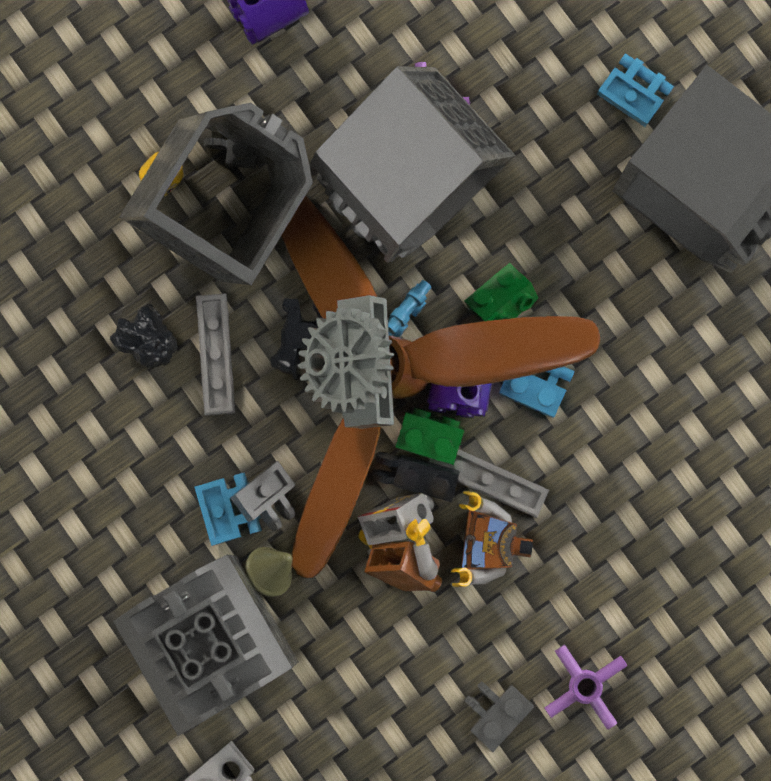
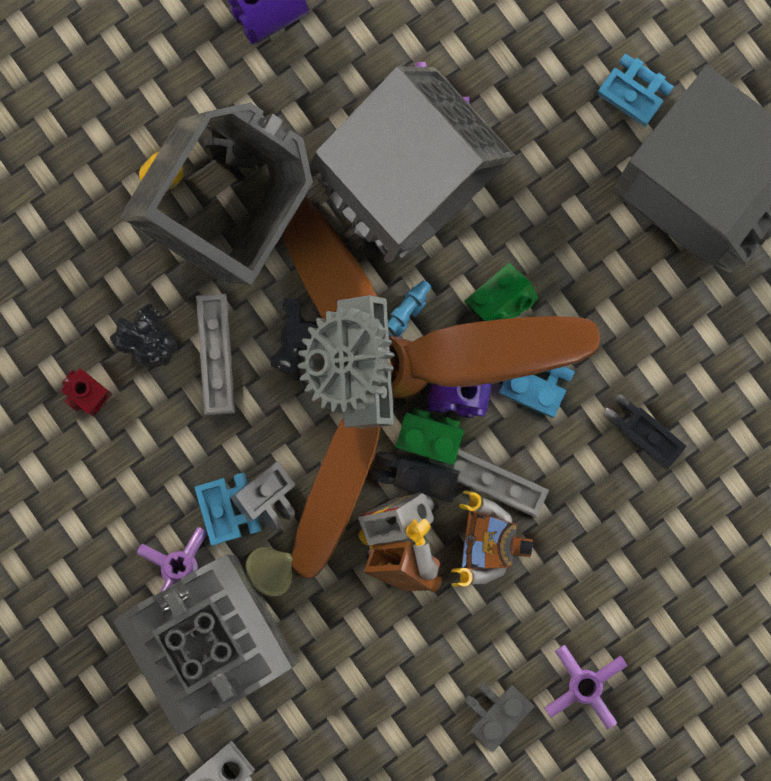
none -> dark red brick [61,368,113,417]
none -> medium lavender bar [137,527,208,593]
none -> black hinge [603,394,687,470]

